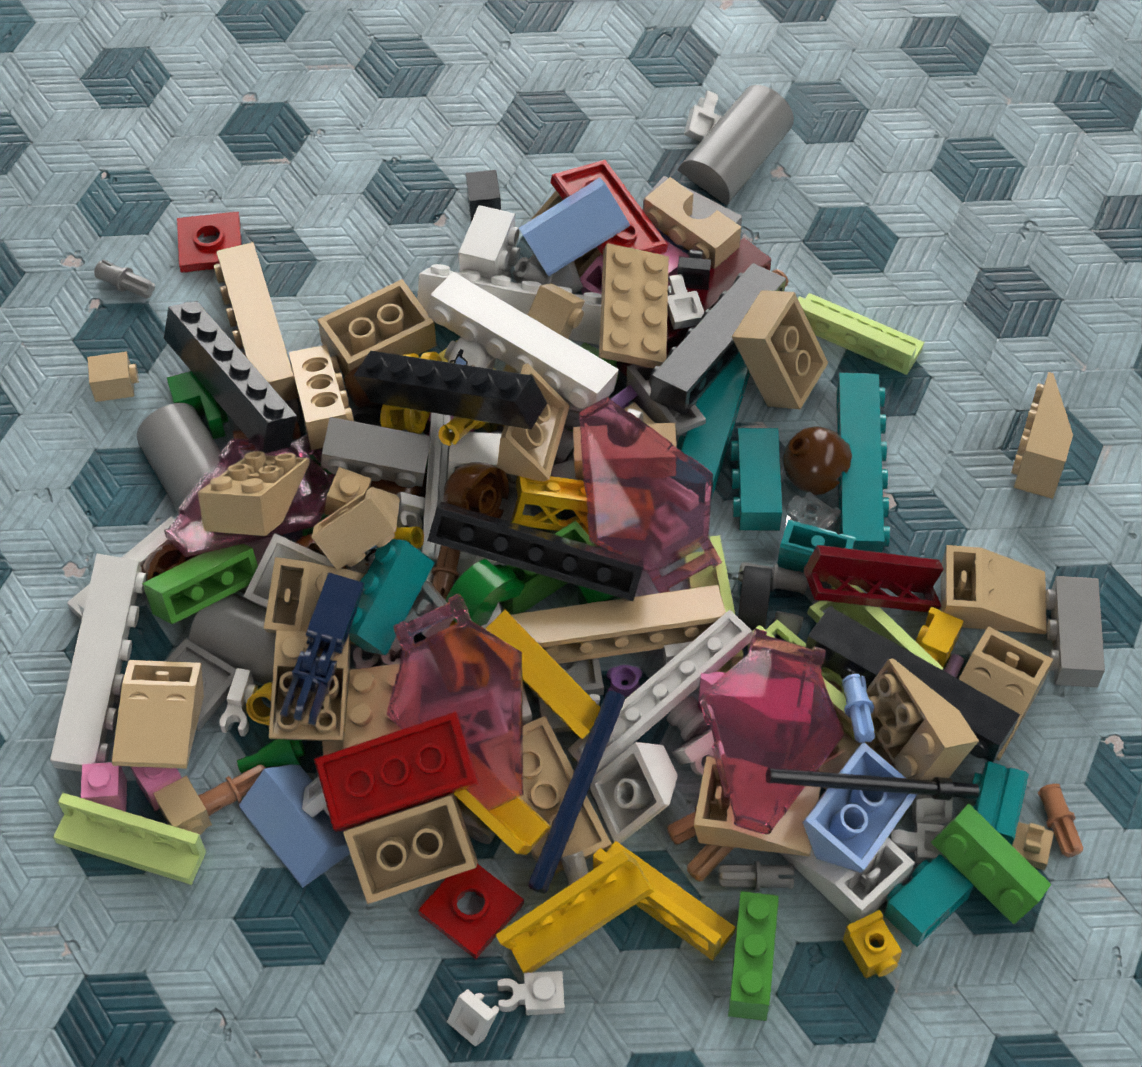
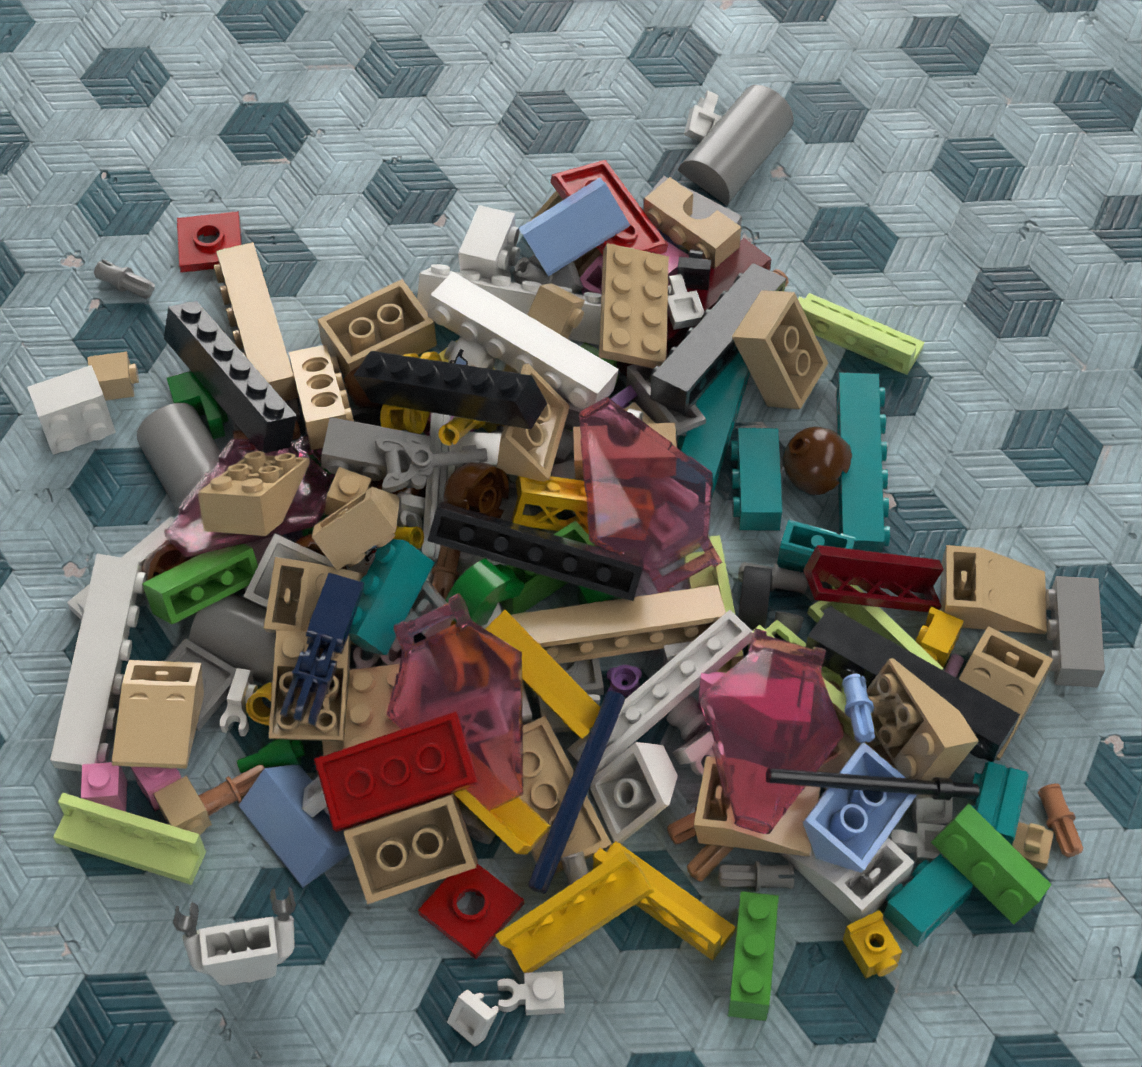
brick [466,170,501,221] -> none
clear brick [785,492,841,532] -> none
tan slope [1011,372,1073,499] -> none
none -> white brick [27,365,116,455]
none -> white torso [173,887,296,986]
none -> light grey piece [375,436,488,493]

